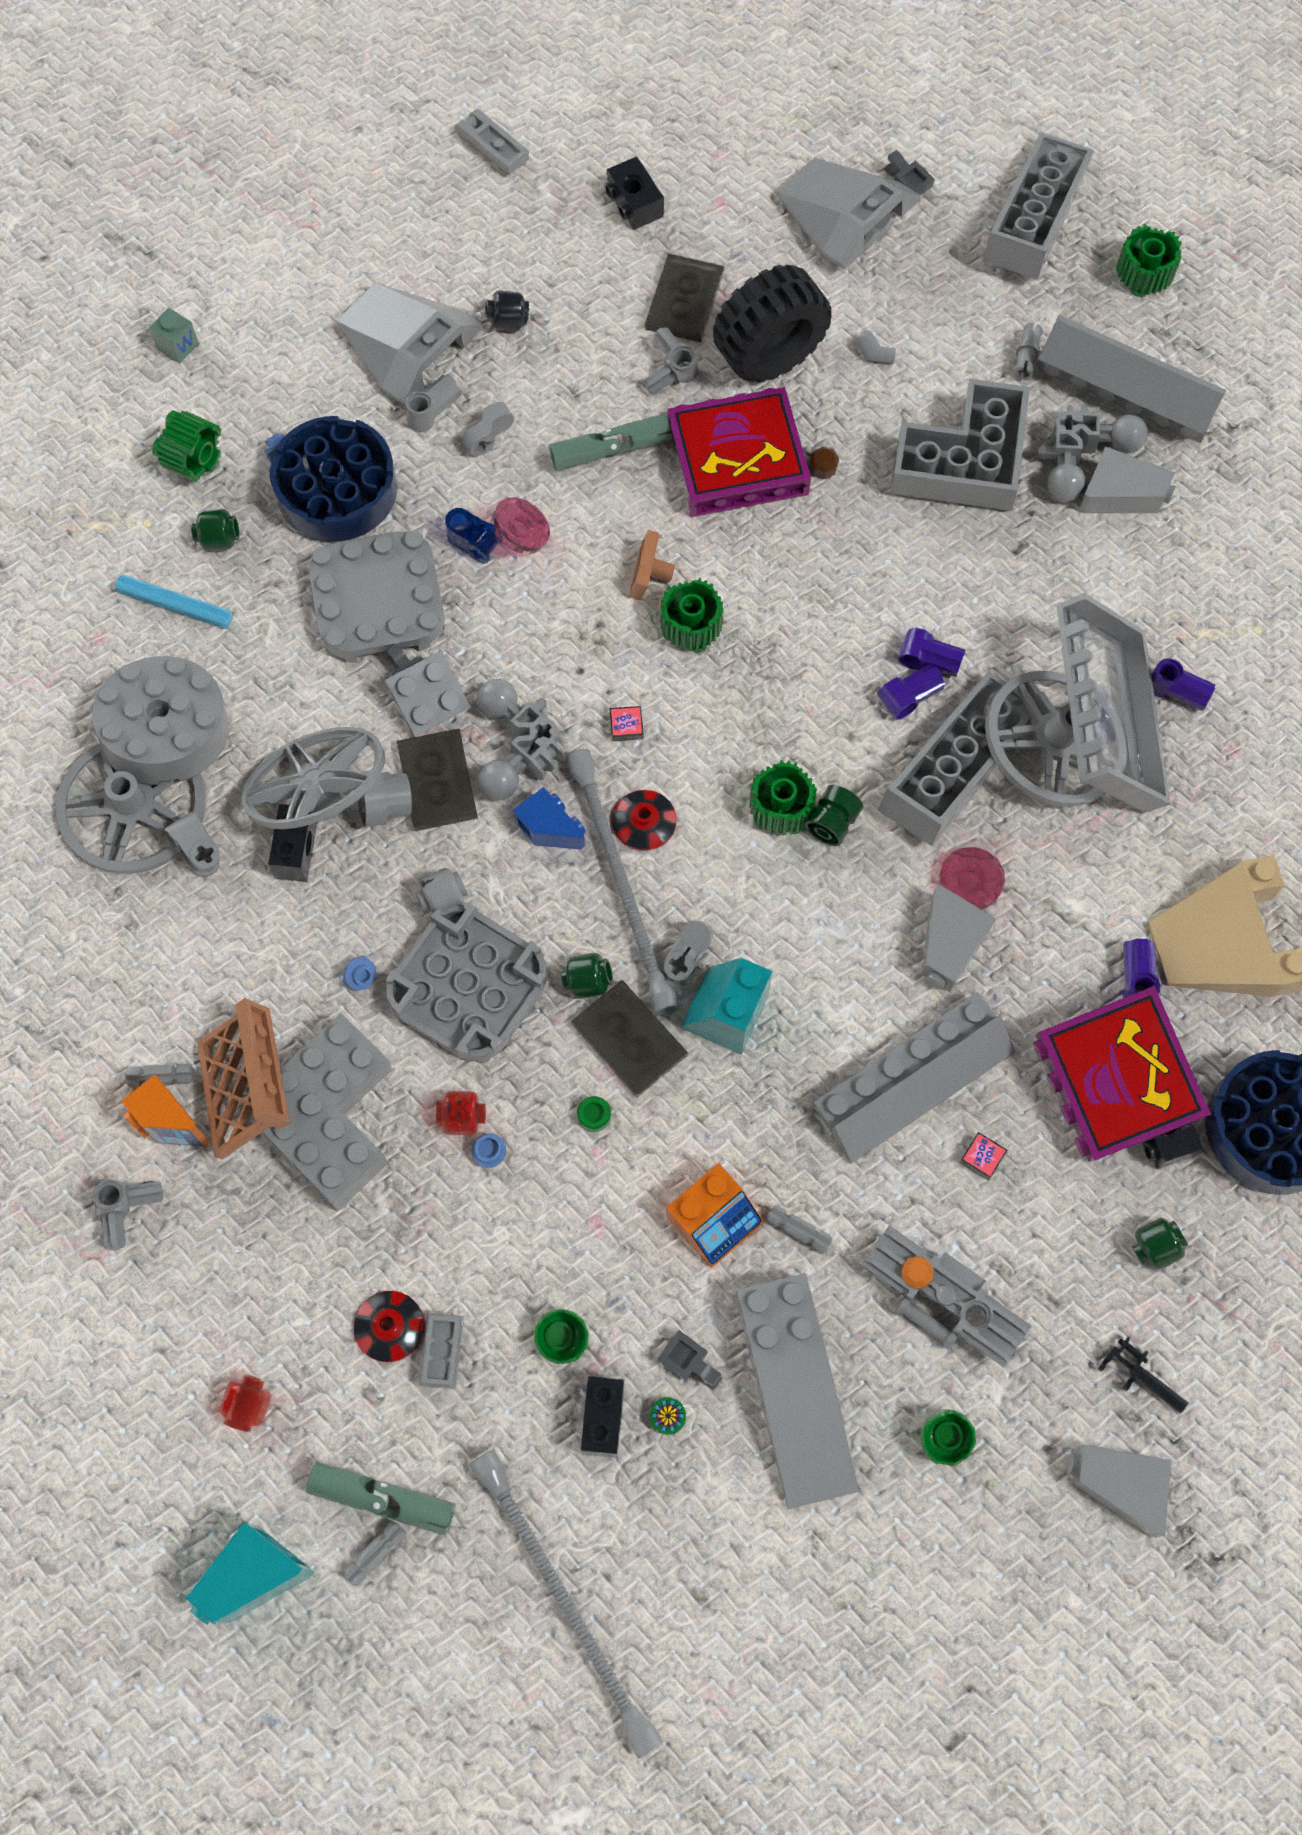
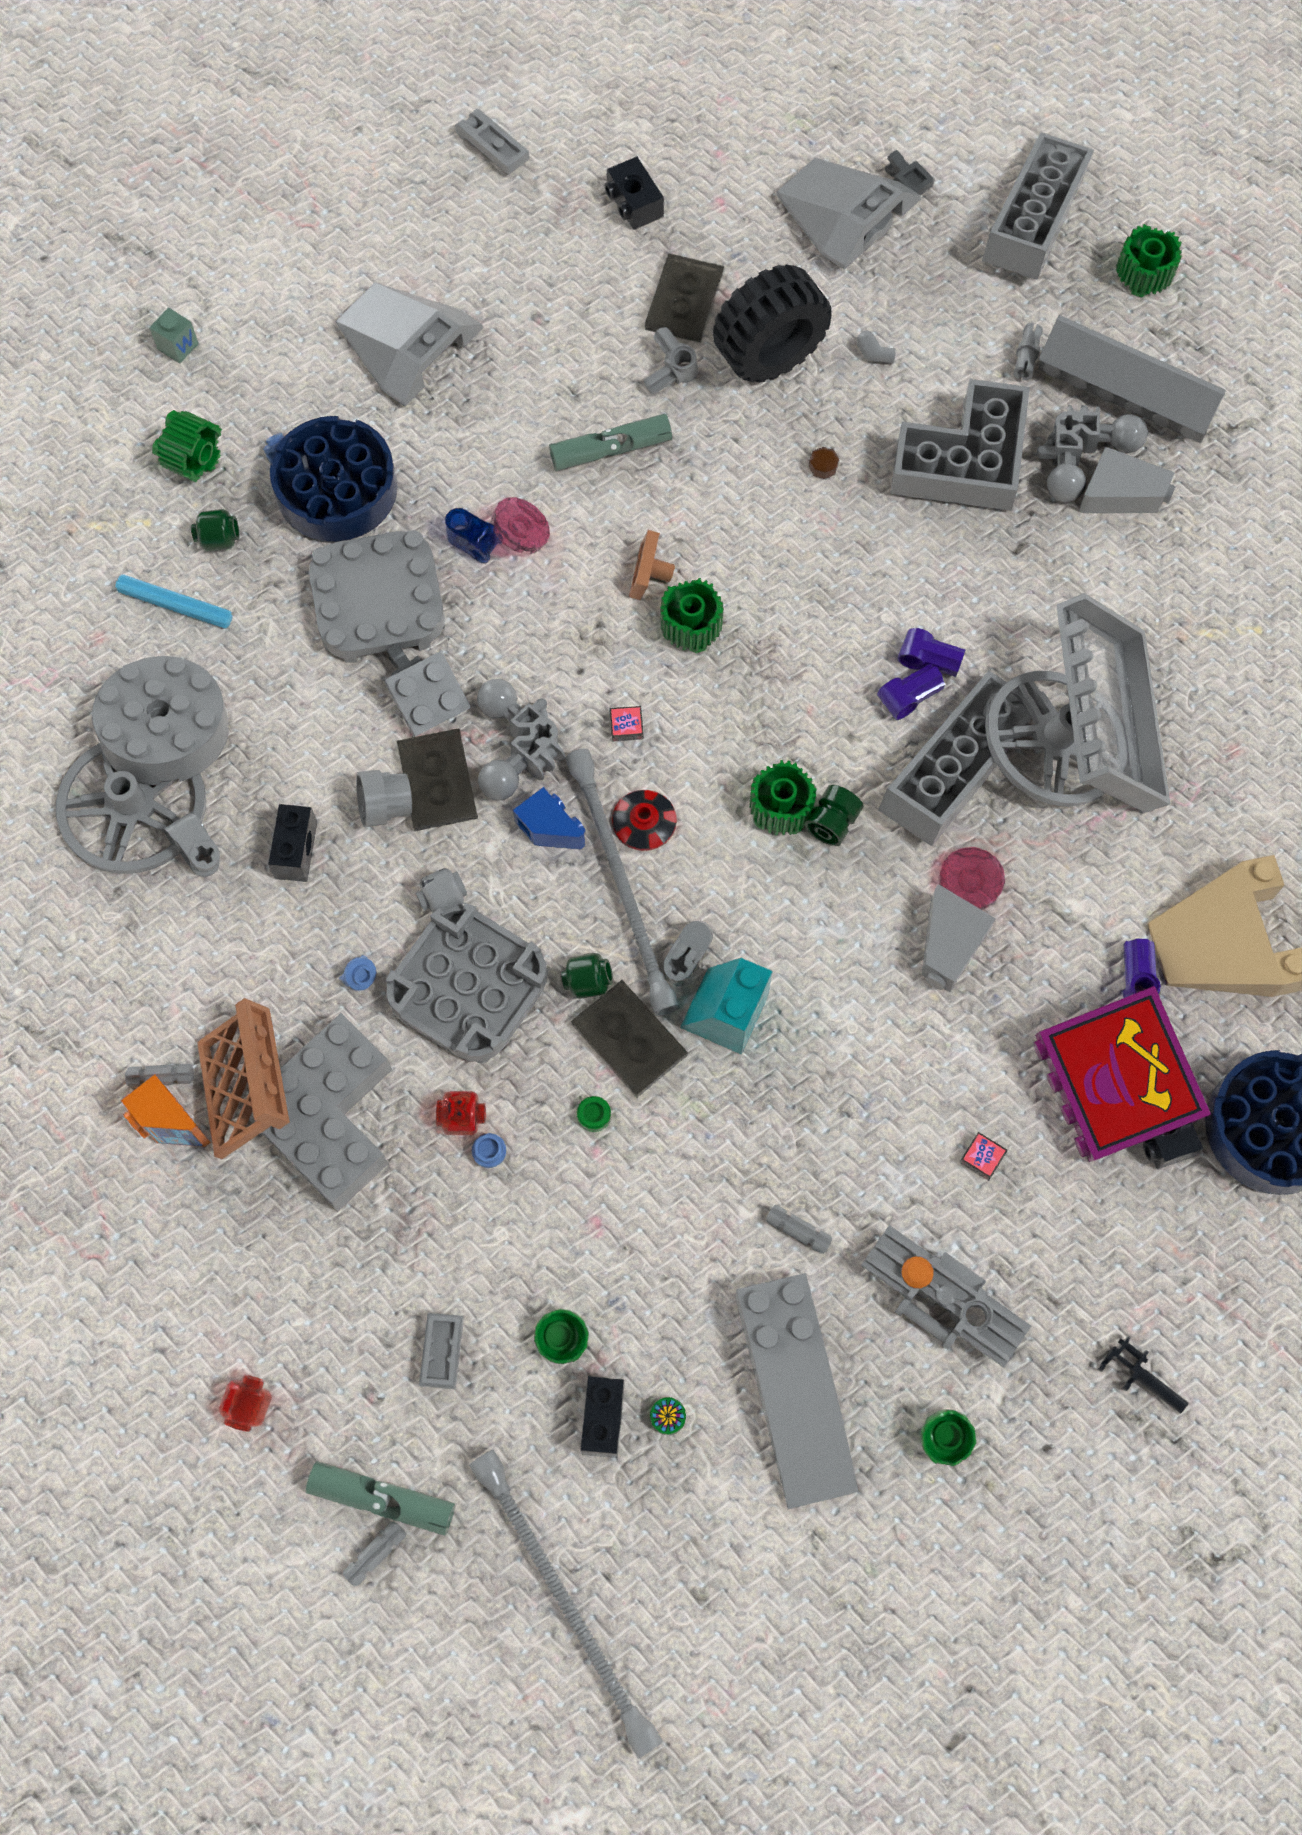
light grey axle [92,1179,163,1251] -> none
teal slope [185,1522,315,1625] -> none
light grey wheel [241,727,385,829] -> none
dish [354,1291,425,1362] -> none
light grey piece [405,374,461,432] -> none
light grey piece [462,402,514,456] -> none
black head [485,290,529,332] -> none
dark grey plate [658,1330,722,1390] -> none
slope [666,1163,764,1268] -> none
panel [667,387,811,517] -> none
light grey slope [812,992,1015,1164] -> none
light grey slope [1068,1444,1171,1538] -> none
dark green head [1132,1218,1188,1270] -> none
dark purple piece [1151,658,1216,711] -> none

